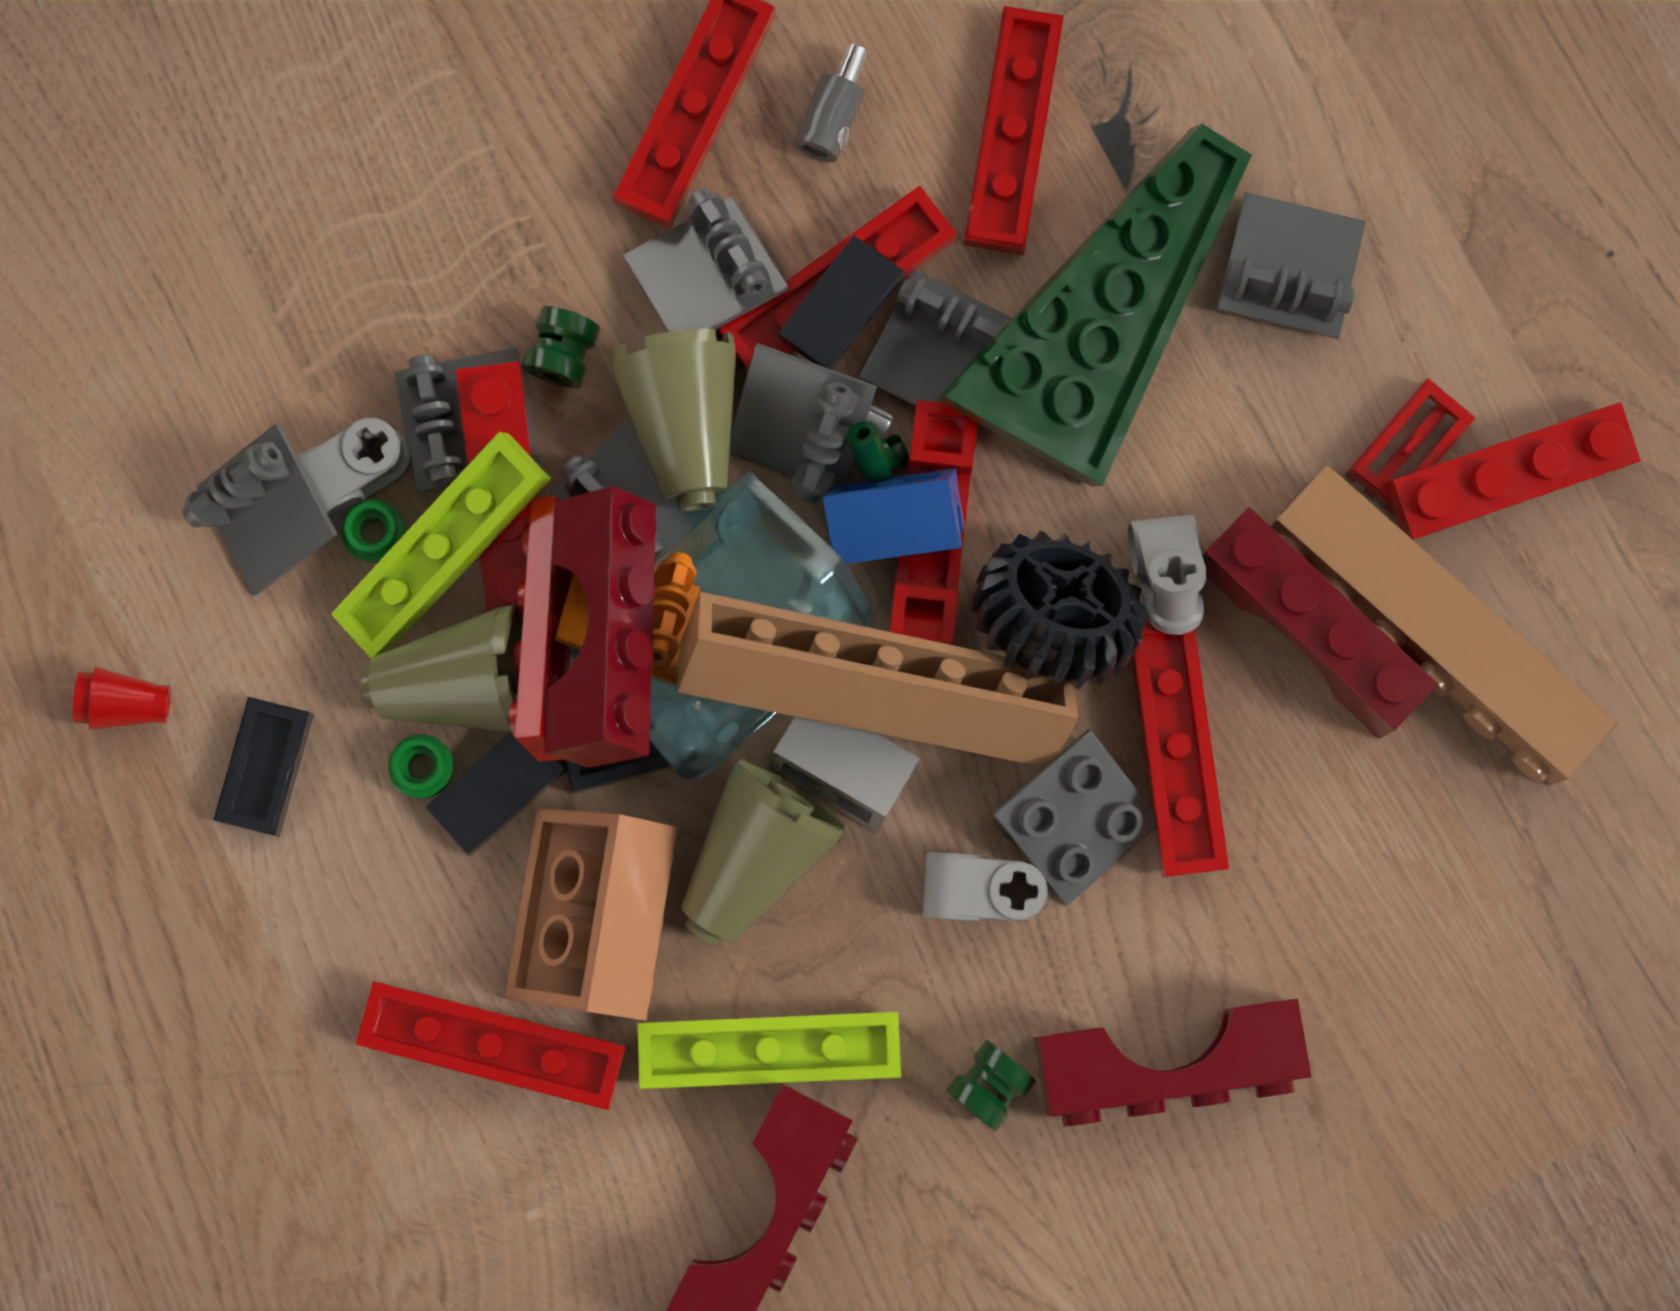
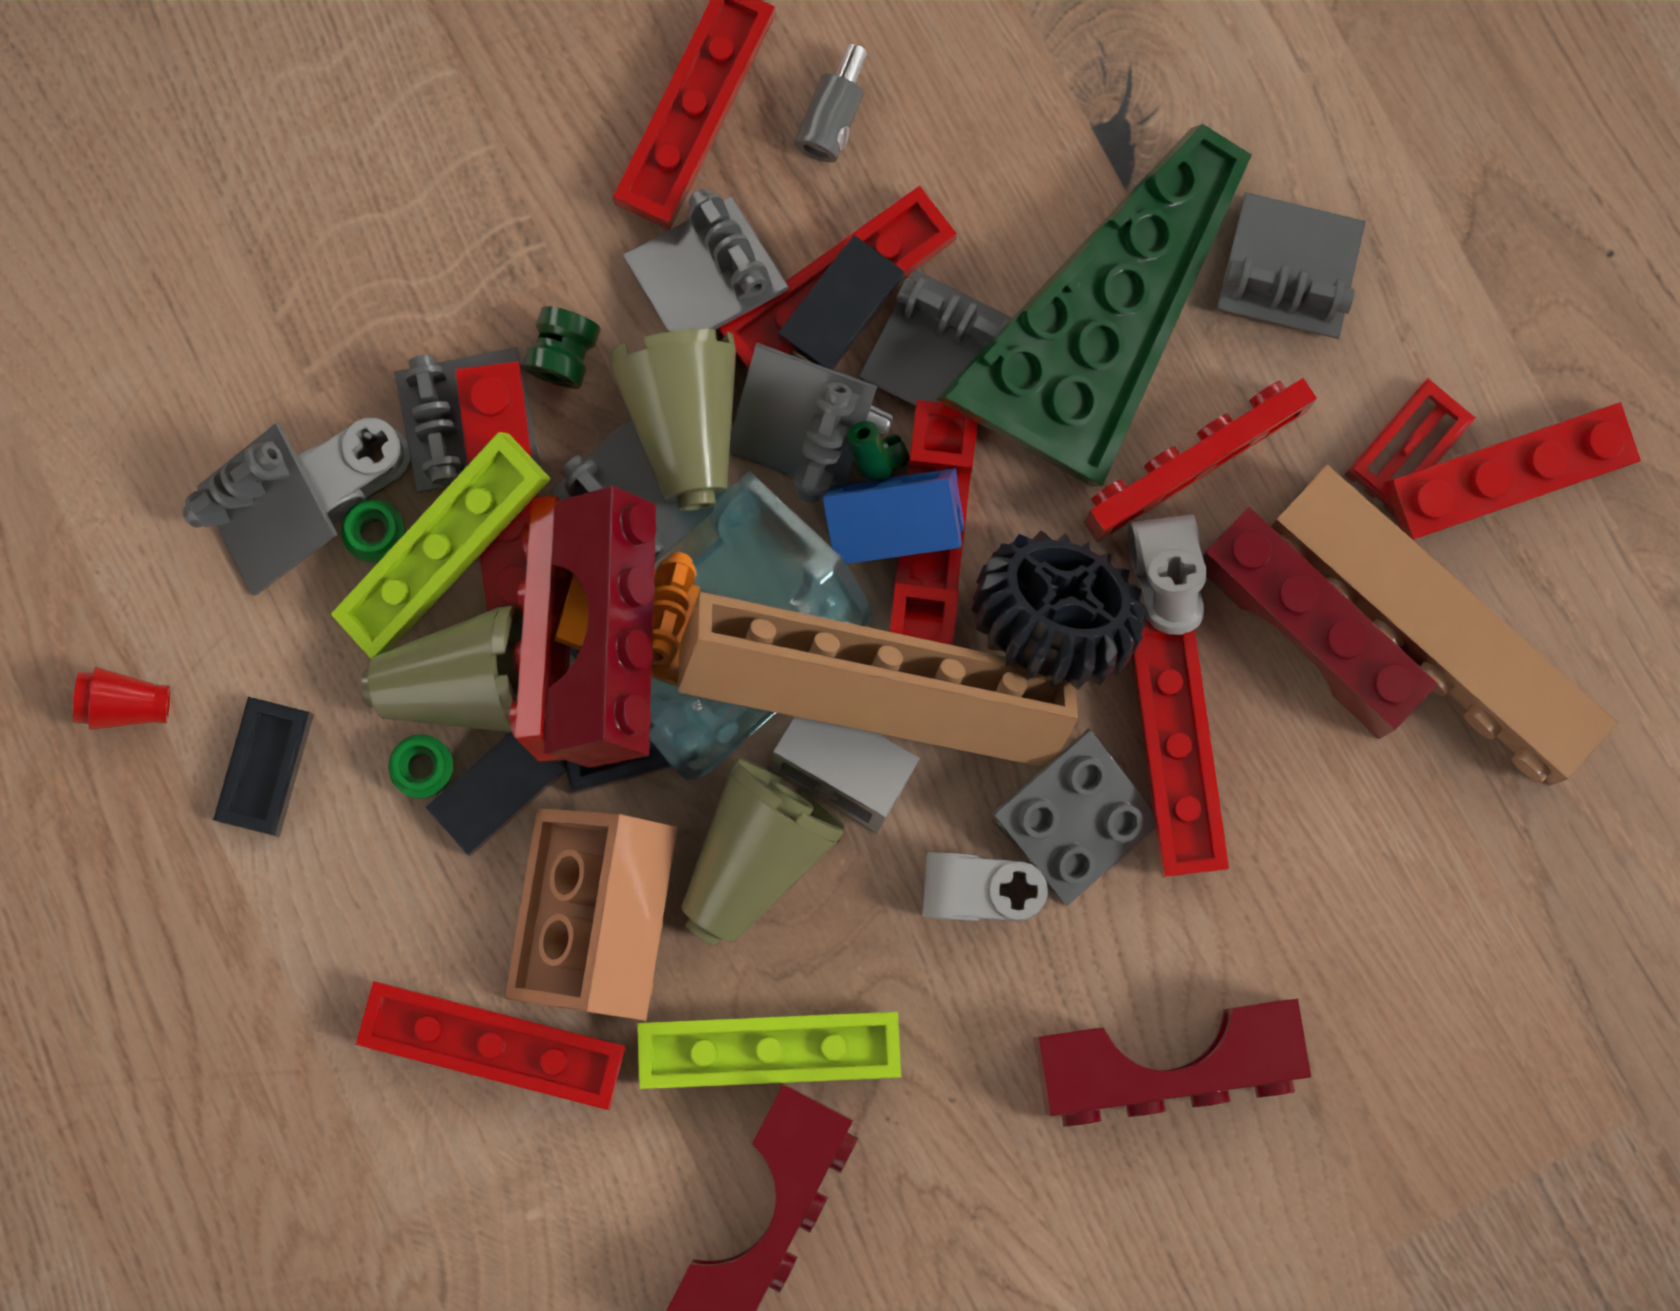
dark green wheel [945,1040,1036,1132] -> none
red tile [963,6,1064,256] -> none
none -> red plate [1084,378,1317,543]

